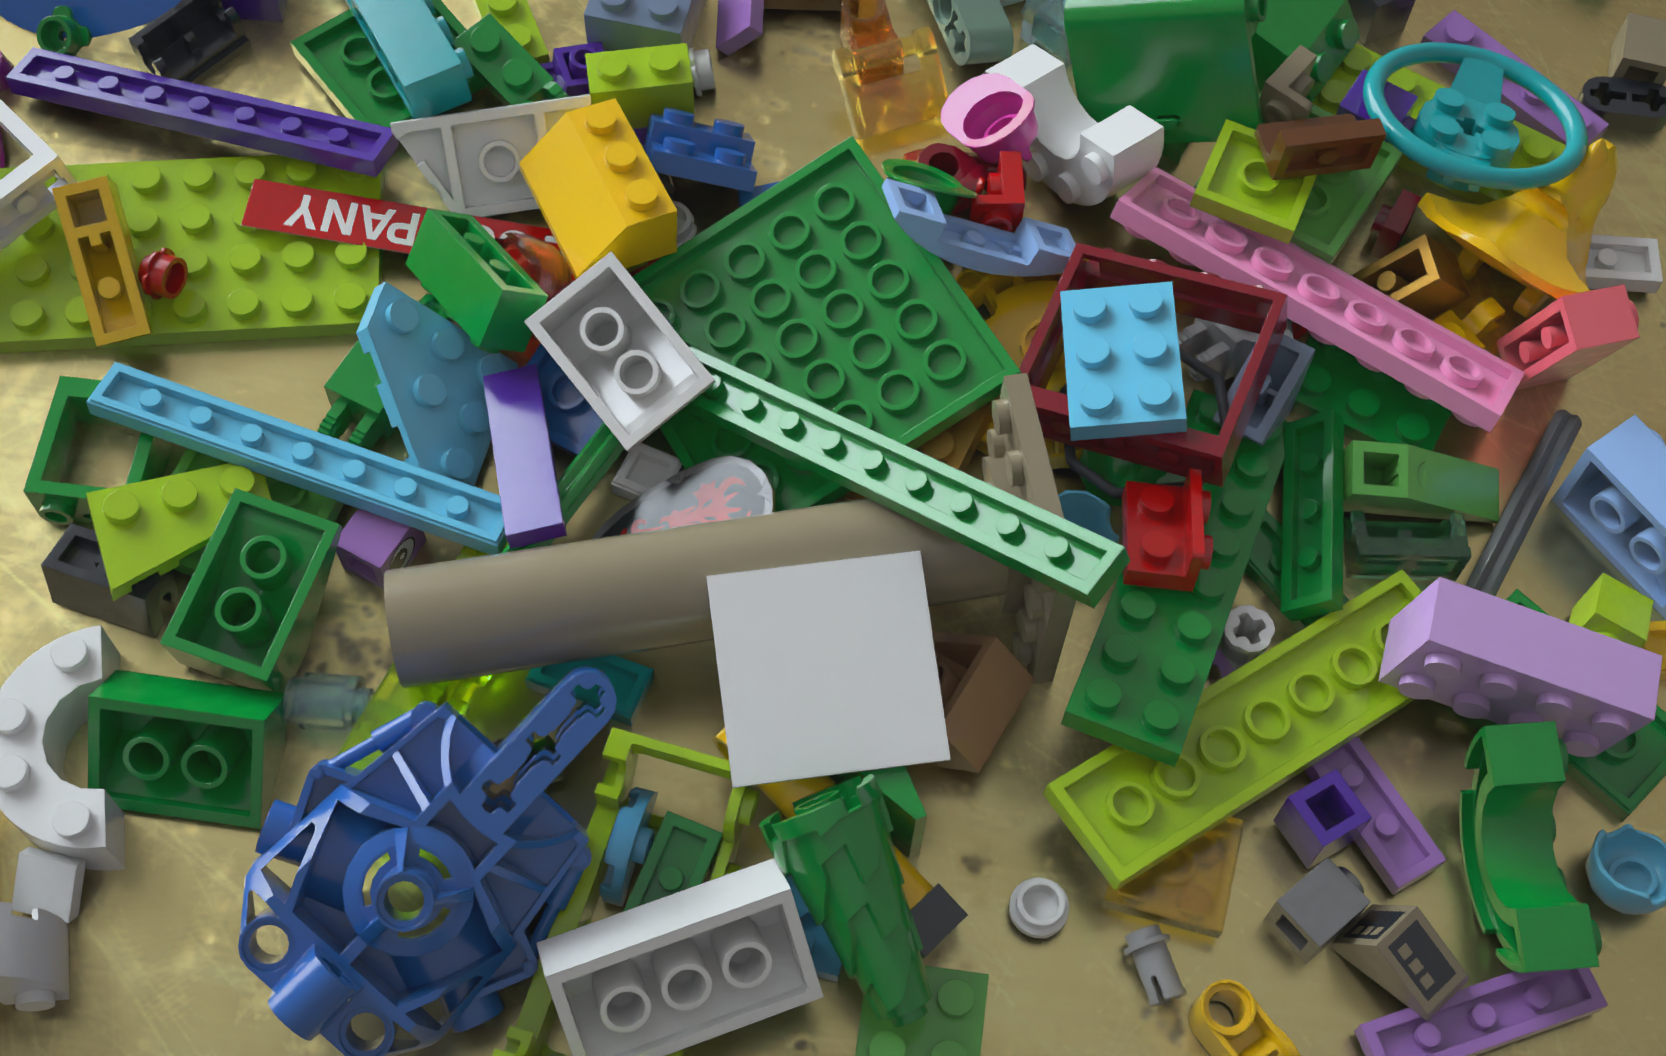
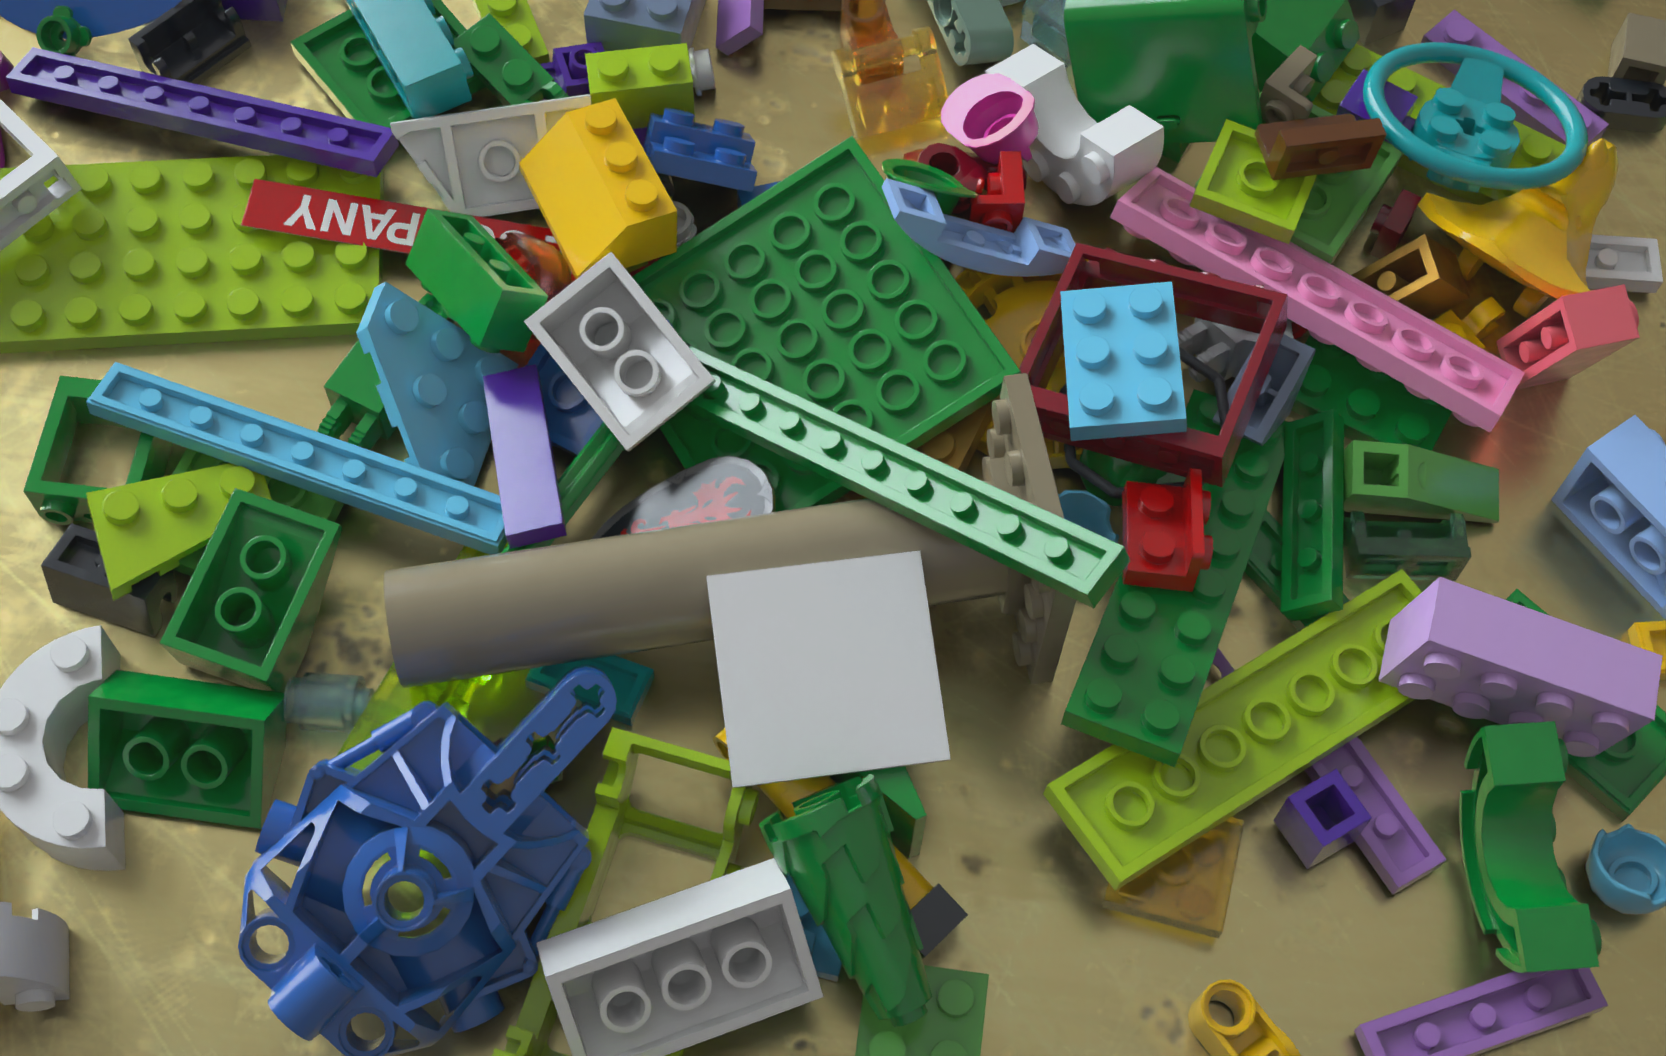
white tile [12,847,86,923] -> none
yellow slope [52,176,152,347] -> none
red plate [138,248,188,300] -> none
medium lavender brick [336,508,427,590] -> none
dark azure plate [599,787,658,907] -> none
white tile [611,443,685,501] -> none
green plate [623,810,723,912] -> none
medium nougat slope [932,632,1035,773] -> none
white plate [1009,877,1069,938] -> none
light grey pin [1124,924,1187,1007] -> none
white bush [1218,605,1275,670] -> none
flat silver brick [1264,857,1371,964] -> none
dark tan slope [1332,904,1468,1021] -> none
dark grey axle [1465,409,1582,596] -> none
lime brick [1569,573,1654,648] -> none

